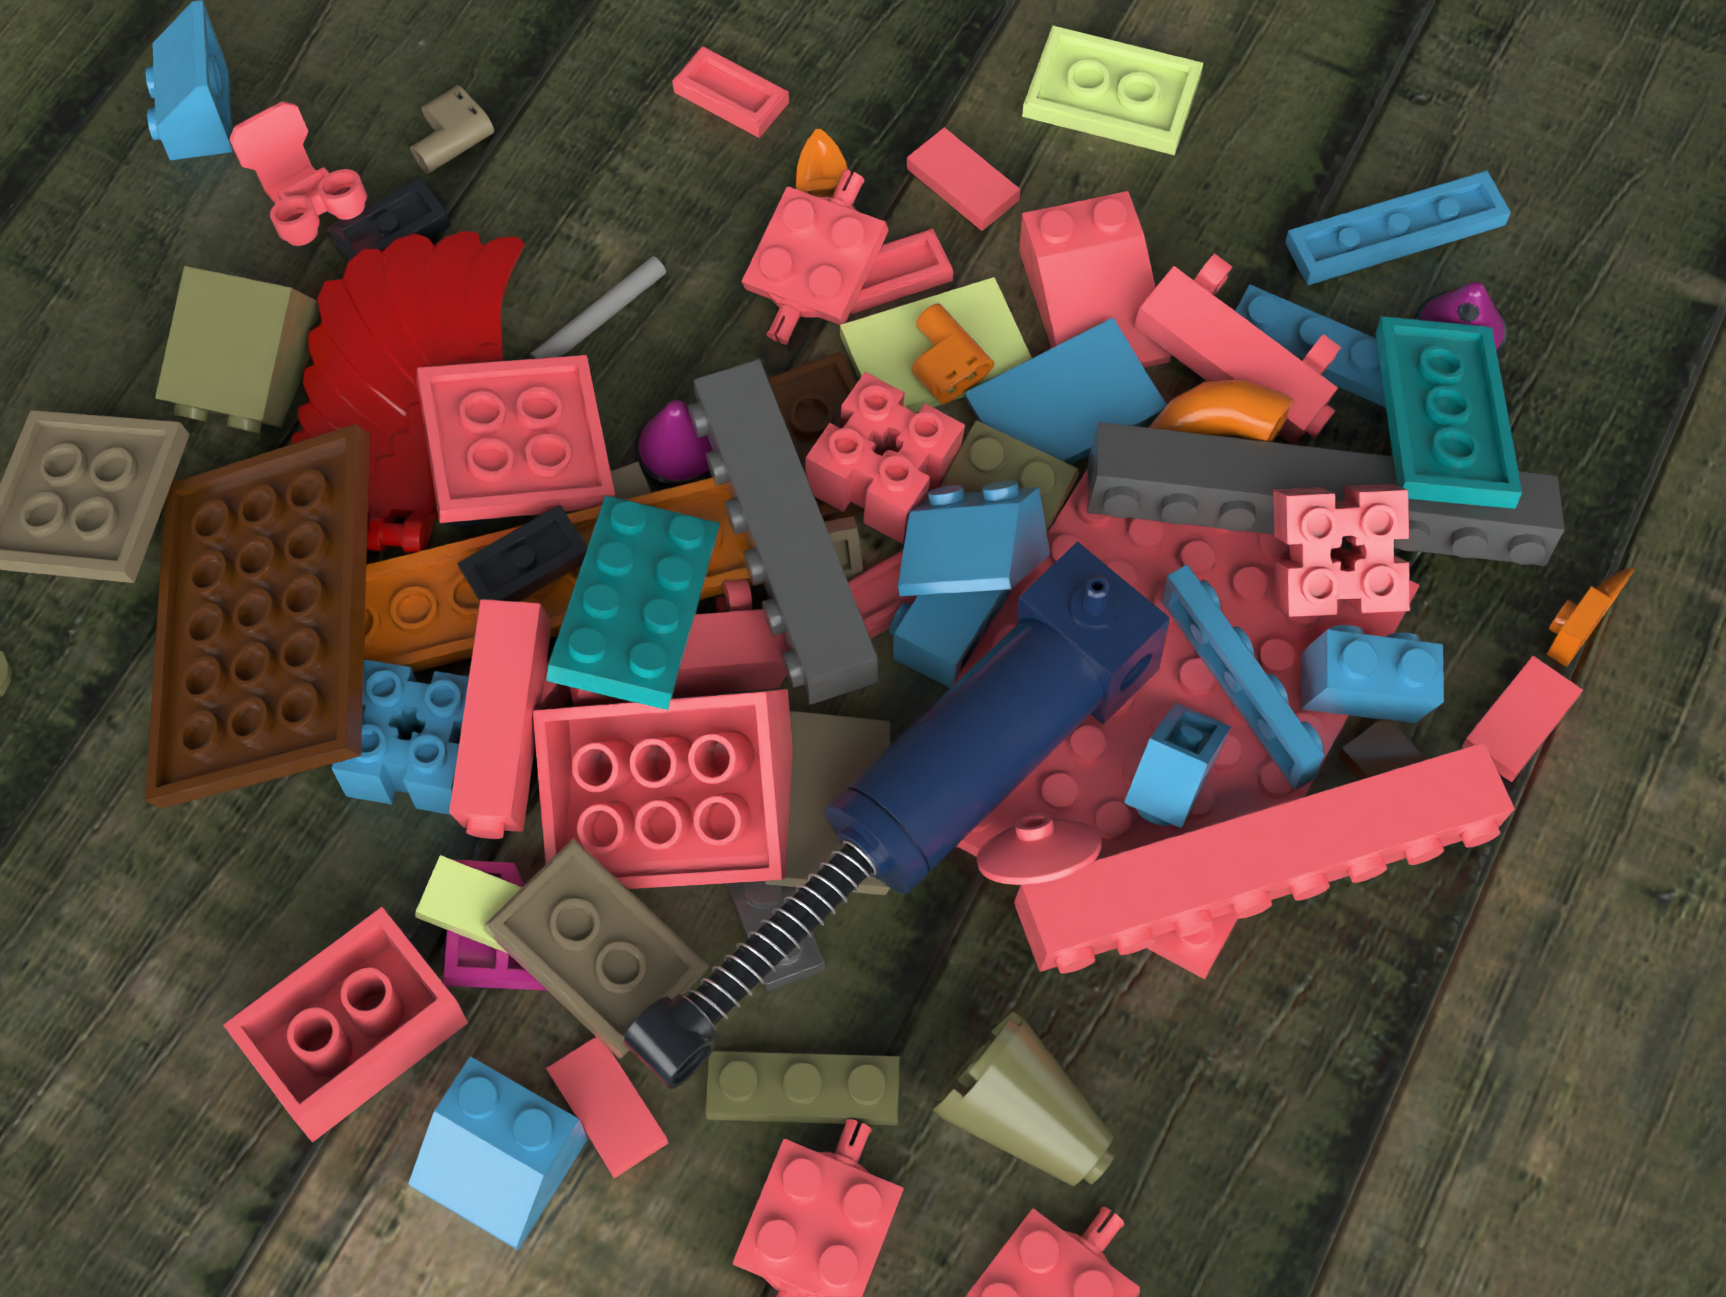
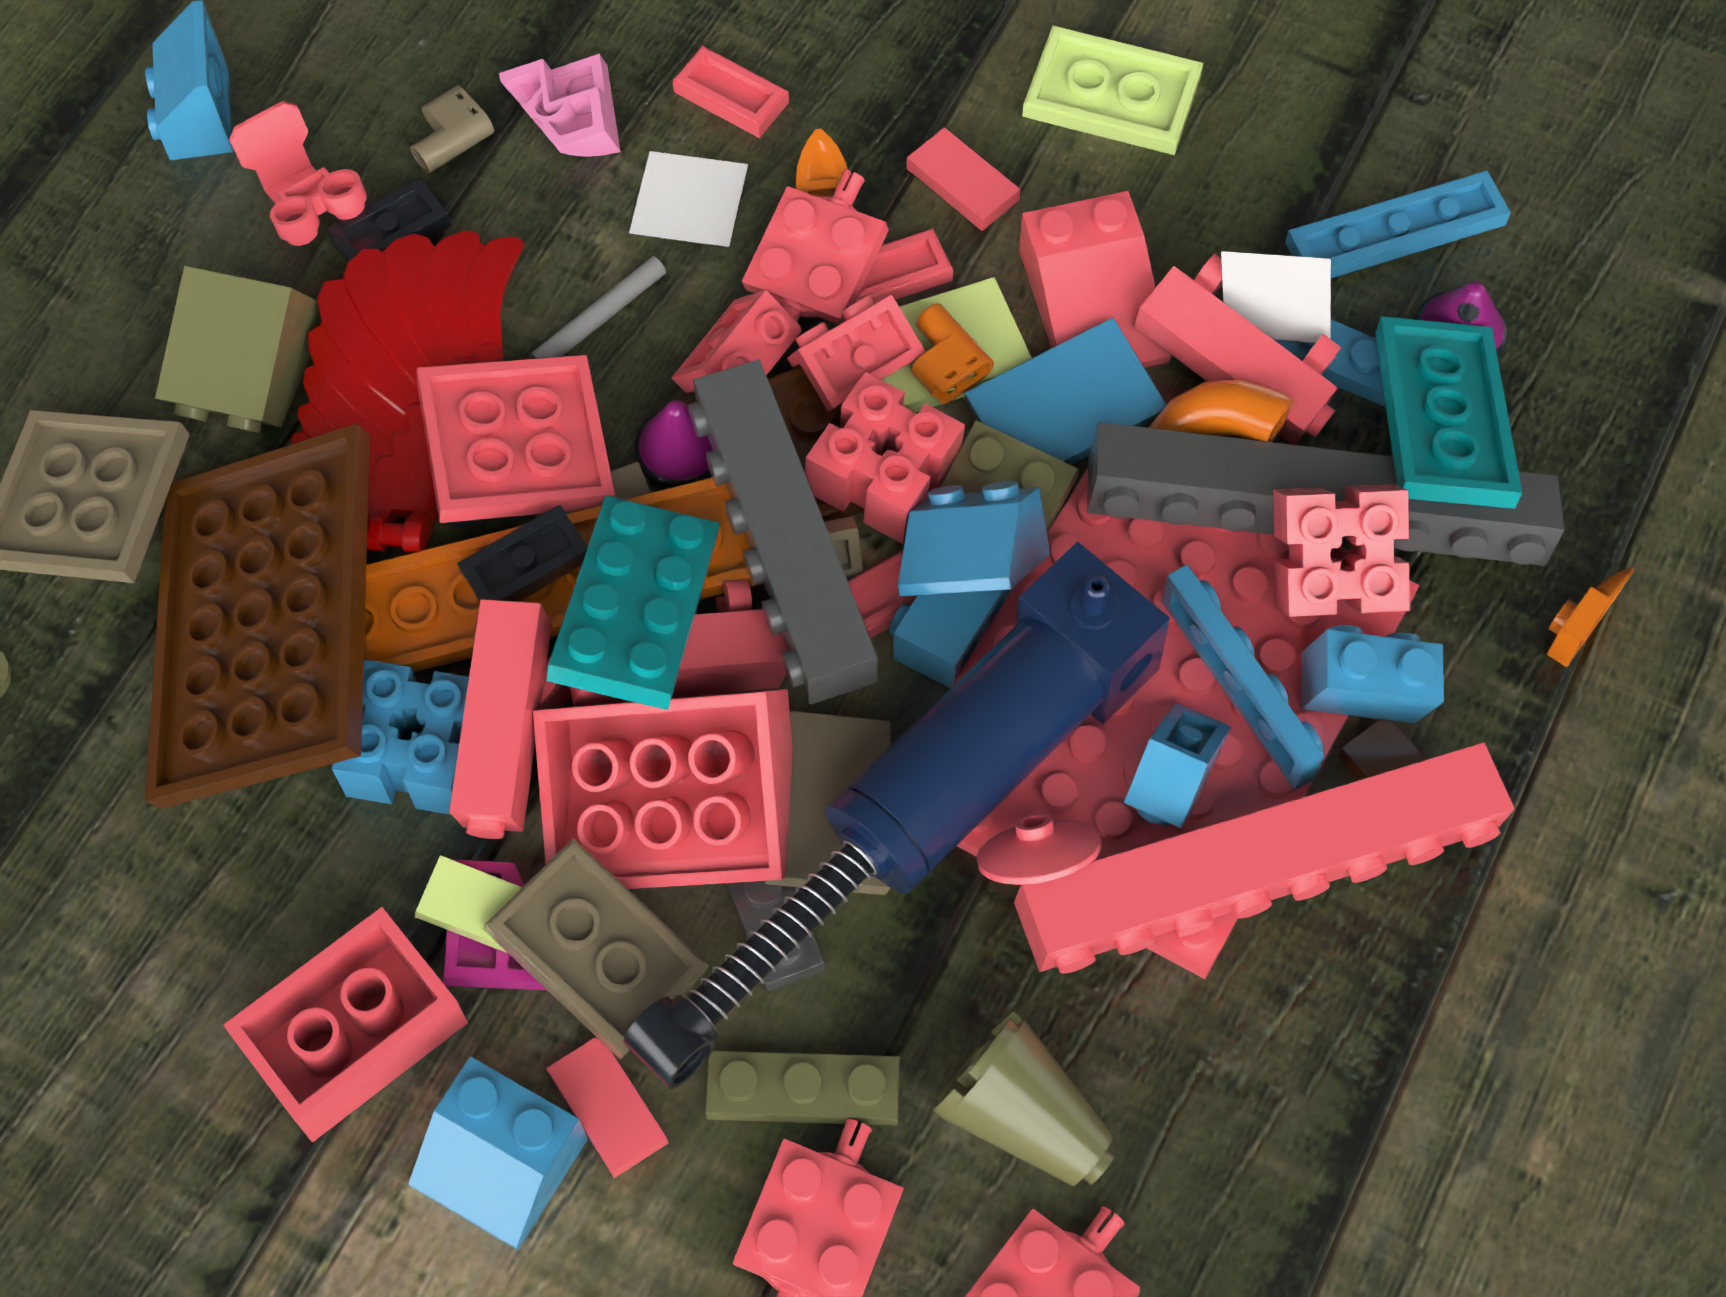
coral tile [1462,656,1583,782] -> none
none -> bright pink slope [499,54,621,157]
none -> white sticker [629,151,748,247]
none -> coral bracket [671,290,801,393]
none -> coral bracket [787,294,926,411]
none -> white sticker [1221,251,1331,343]

